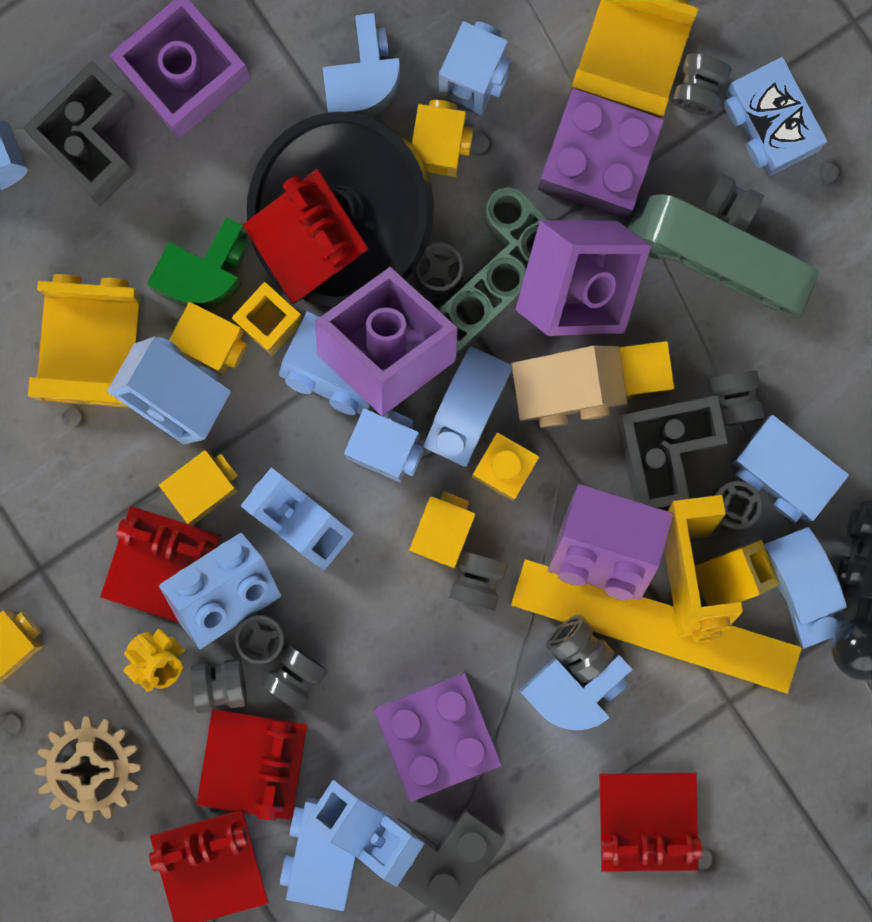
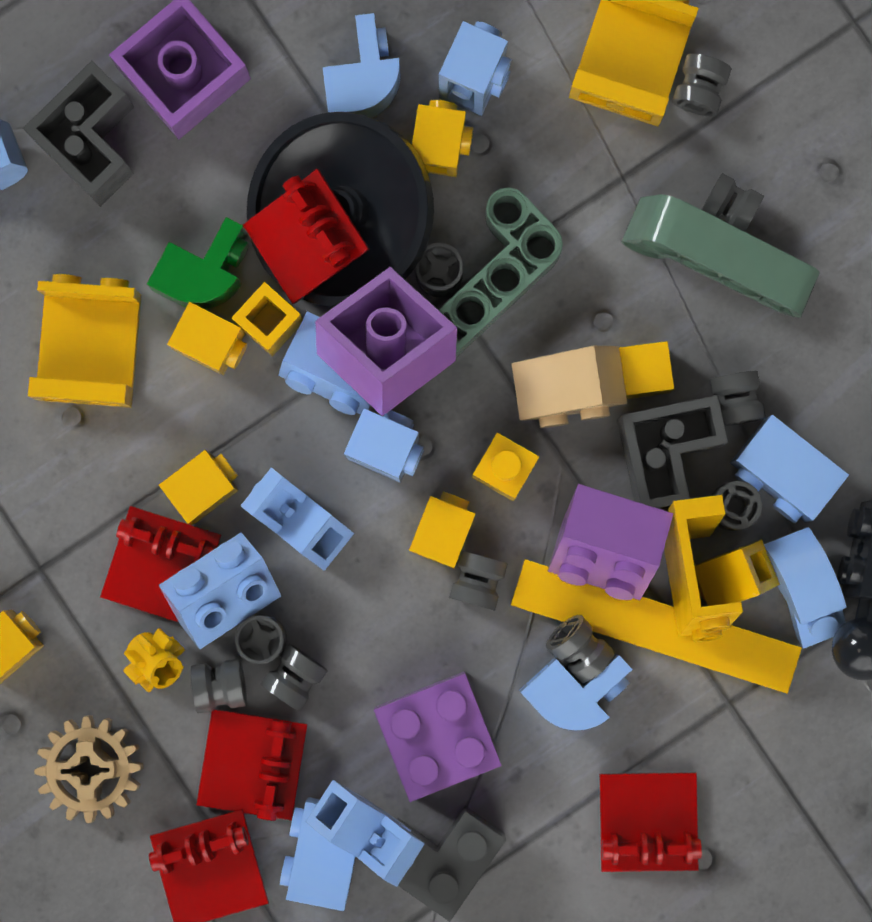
light blue brick [107,337,231,445] -> none
light blue brick [423,346,512,467] -> none
medium lavender brick [515,220,651,336] -> none
medium lavender brick [538,88,664,220] -> none
light blue brick [724,57,827,177] -> none

